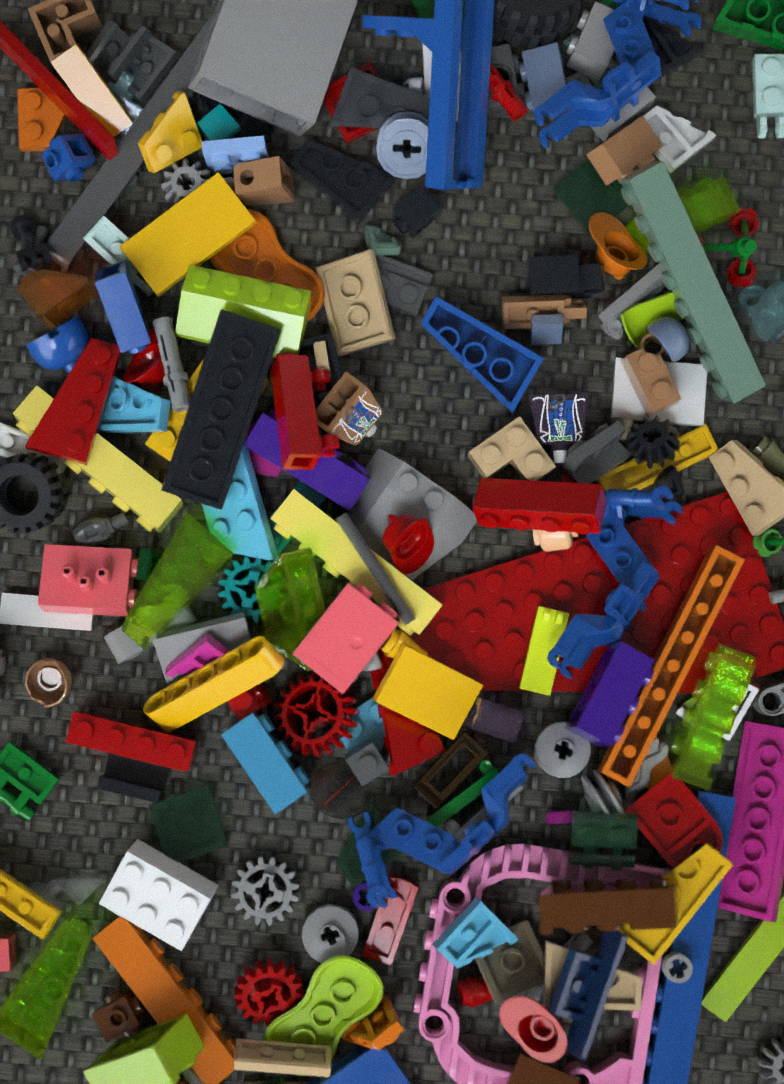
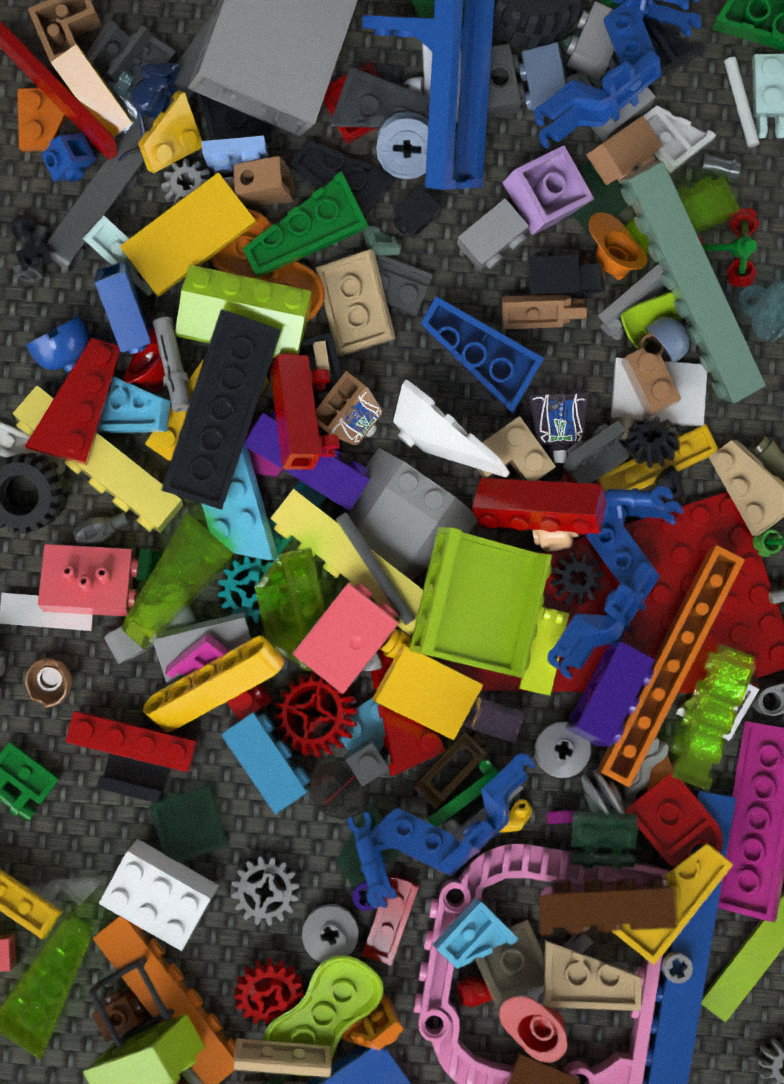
clear orange slope [16,269,100,330] -> none
teal tile [197,104,241,140] -> none
red piece [382,513,434,574] -> none
red pin [489,62,529,122] -> none
sand blue tile [530,314,563,345] -> none
dark blue bracket [548,930,628,1060] -> none
none -> black piece [89,957,175,1047]
none -> dark blue animal [118,63,181,161]
none -> green wing [243,171,368,279]
none -> white wedge [393,379,510,477]
none -> lime panel [409,527,552,678]
none -> light grey brick [457,199,529,272]
none -> yellow arm [499,799,532,833]
none -> lavender slope [503,146,594,236]
none -> black gear [550,552,604,605]
none -> dark grey pin [701,153,742,182]
none -> white bar [724,57,760,147]

